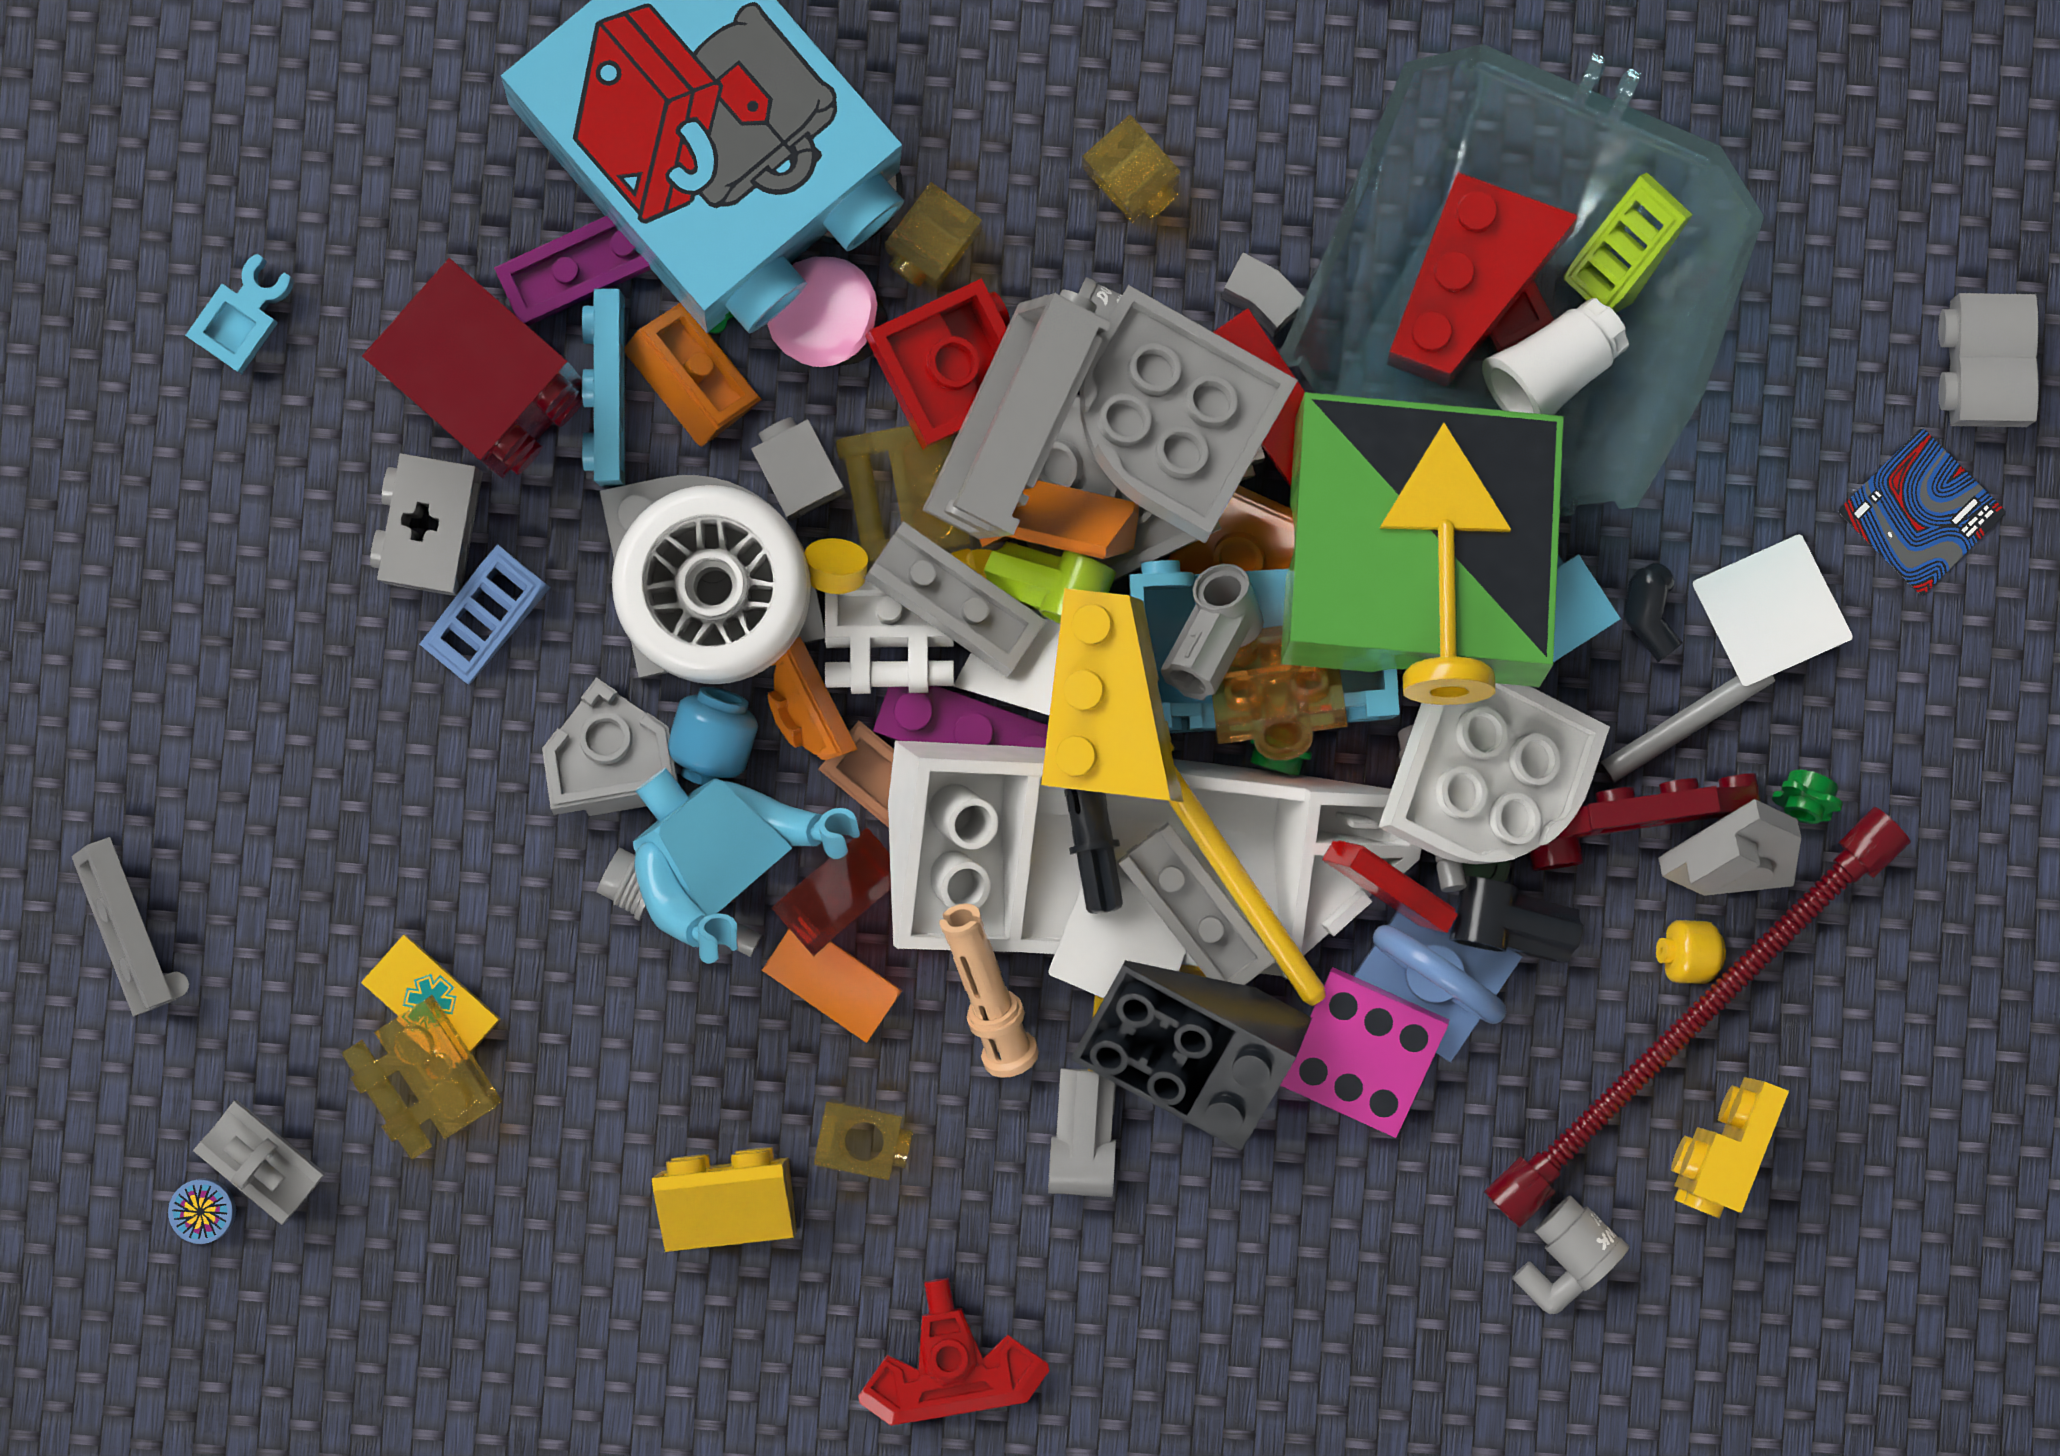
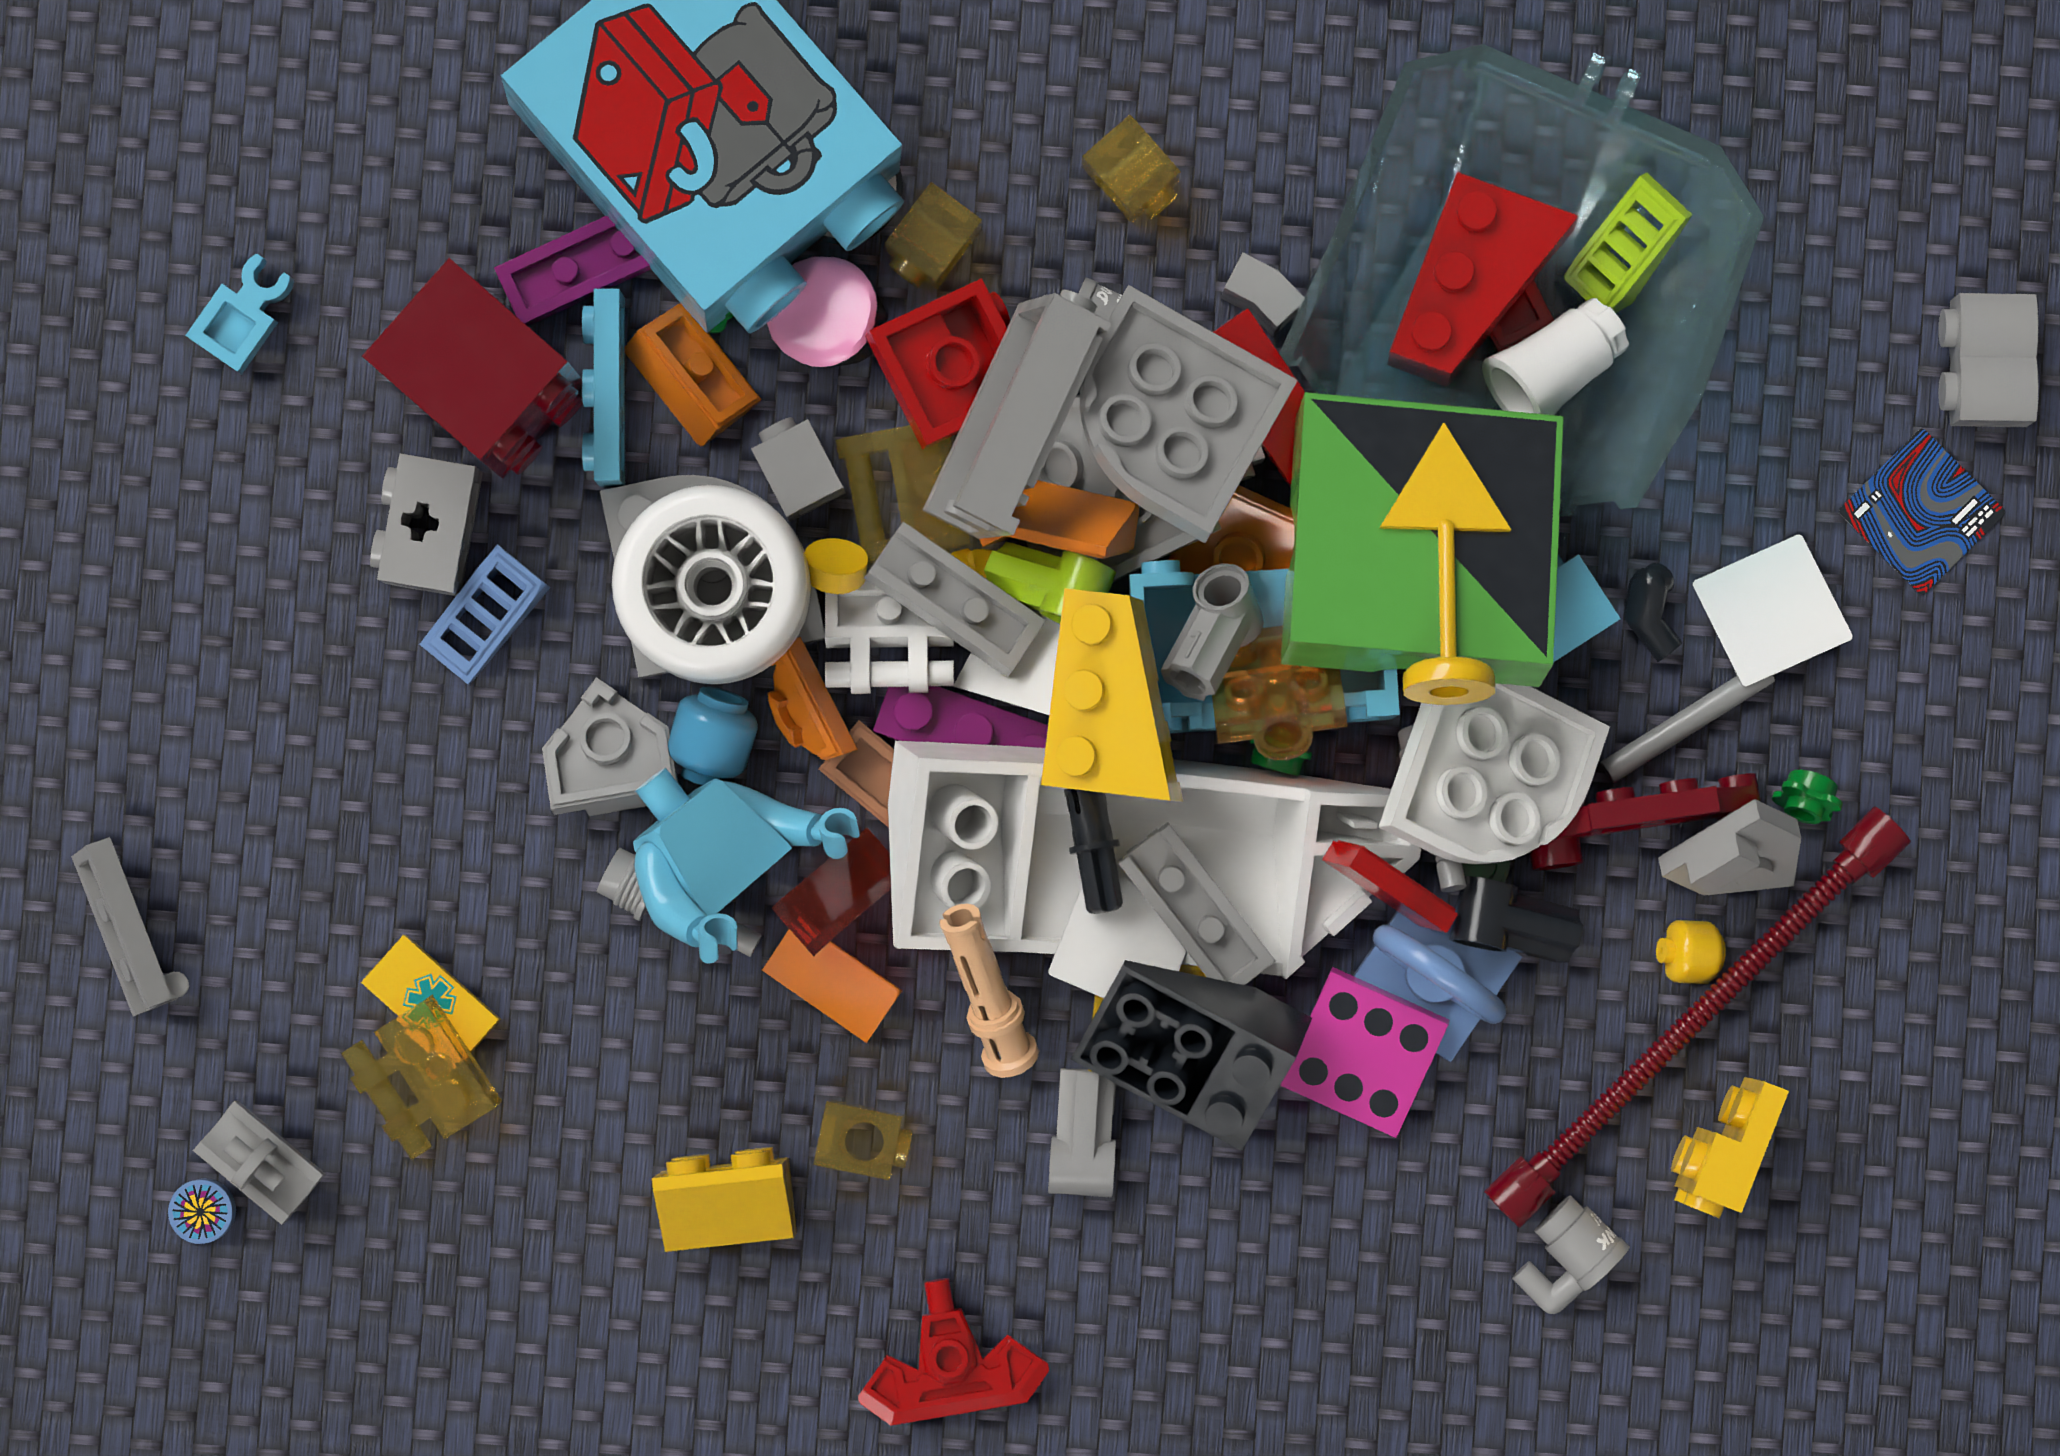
yellow bar [1167,742,1326,1006] -> none

